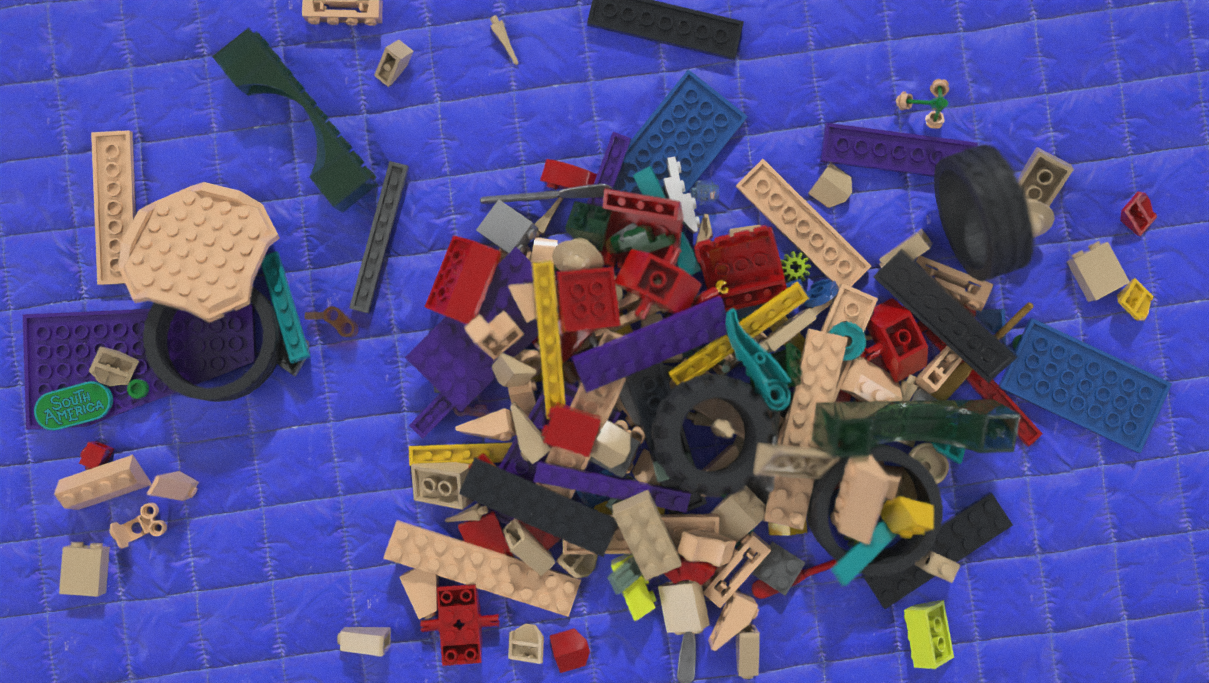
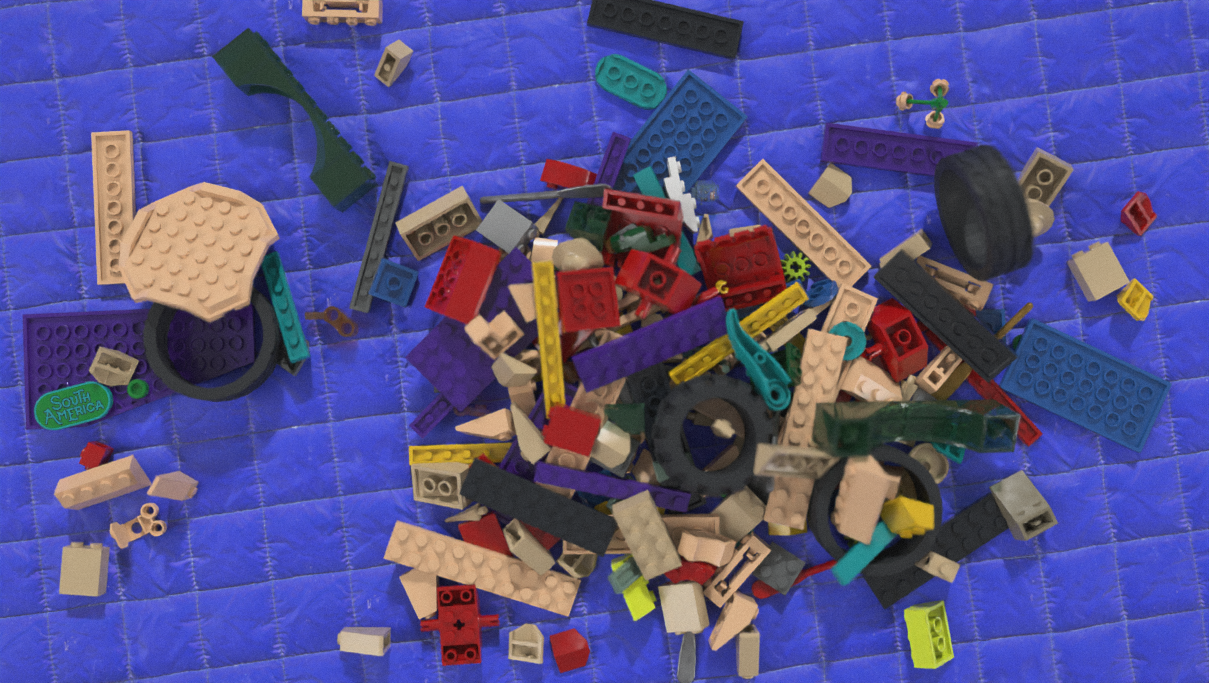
tan piece [490,15,518,65] -> none
none -> blue plate [368,258,419,308]
none -> tan slope [396,185,482,261]
none -> teal tile [595,54,667,110]
none -> clear green slope [604,403,645,435]
none -> dark tan slope [989,470,1058,541]

